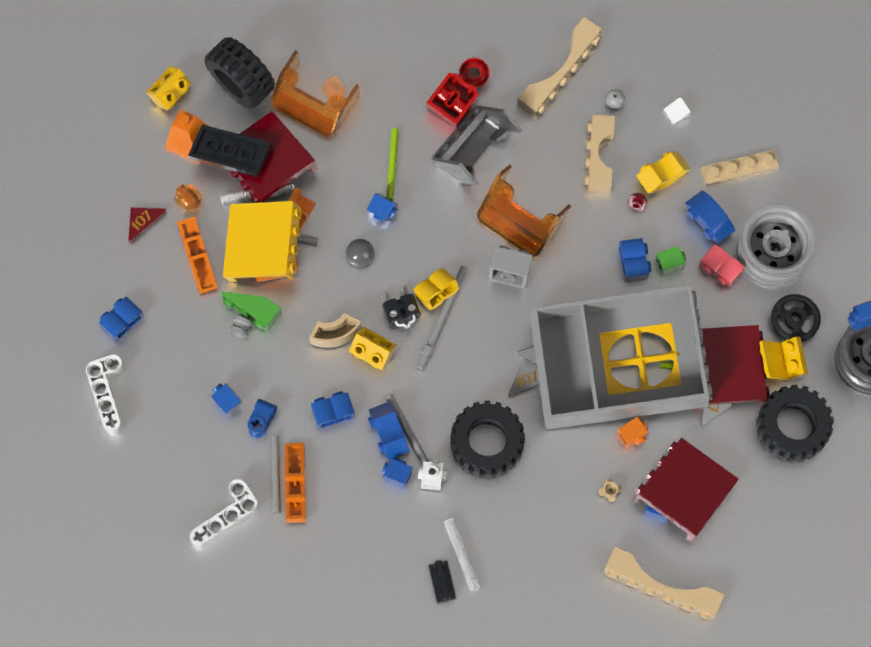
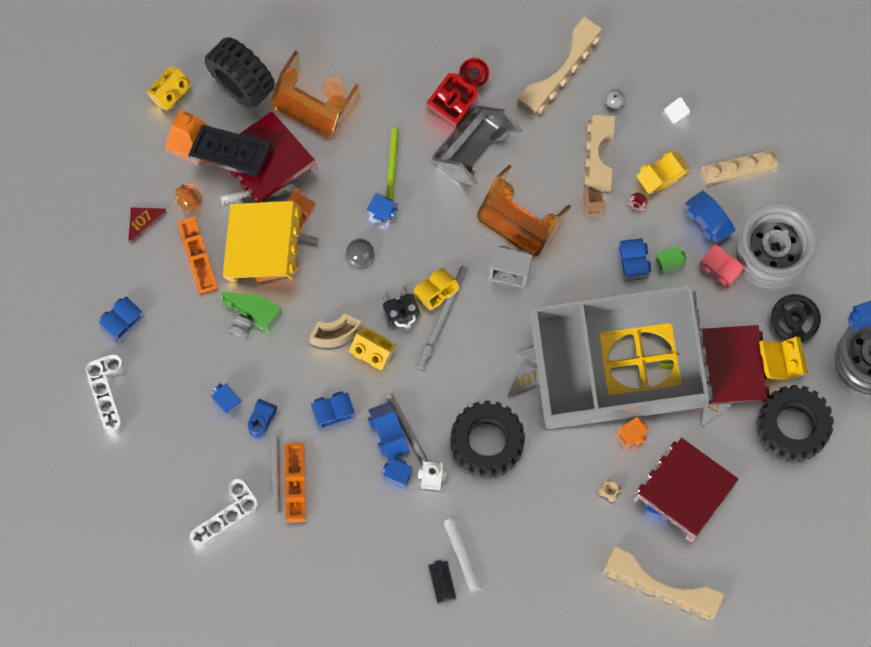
none -> medium nougat panel [583,189,605,216]

